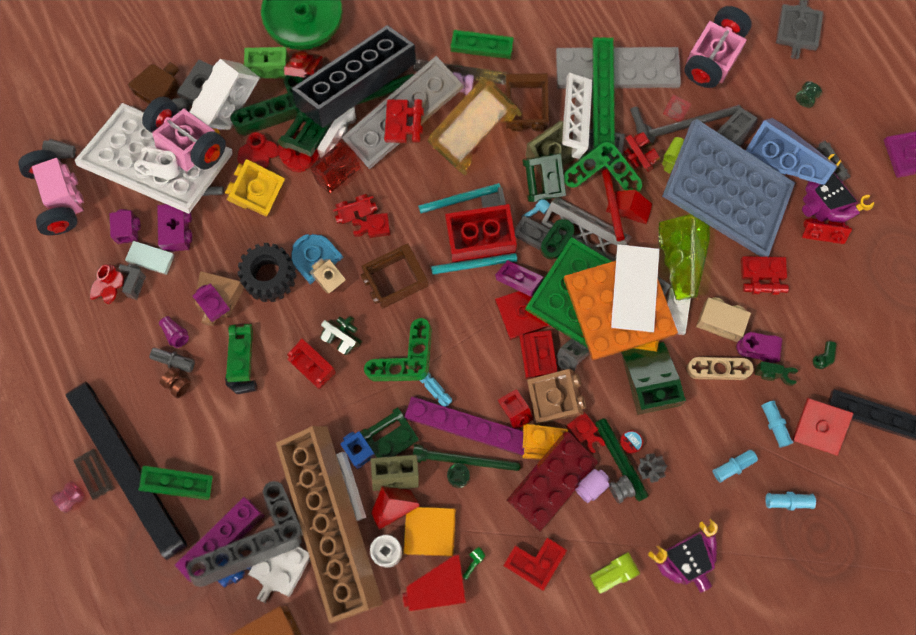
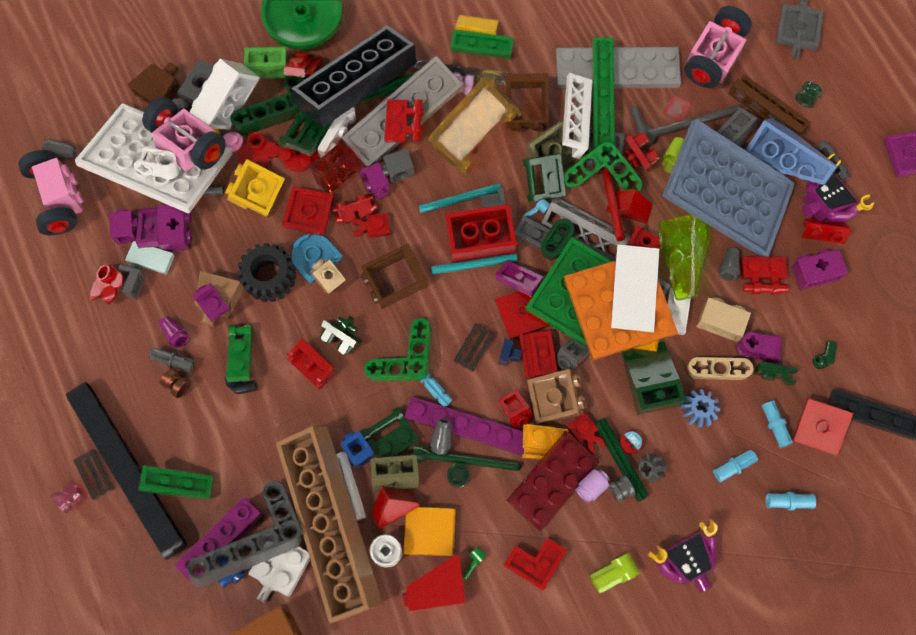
none -> magenta plate [136,207,158,248]
none -> bright pink plate [223,132,243,152]
none -> red plate [282,186,335,236]
none -> magenta brick [359,162,390,199]
none -> dark grey brick [381,149,415,183]
none -> dark grey cone [429,419,452,454]
none -> clear smoke tile [454,323,494,372]
none -> yellow slope [456,15,499,35]
none -> dark blue tile [498,338,522,366]
none -> red brick [628,225,661,249]
none -> medium blue gear [681,389,721,428]
none -> dark grey cone [718,248,740,281]
none -> reddish brown fence [728,74,811,136]
none -> magenta brick [791,249,848,291]

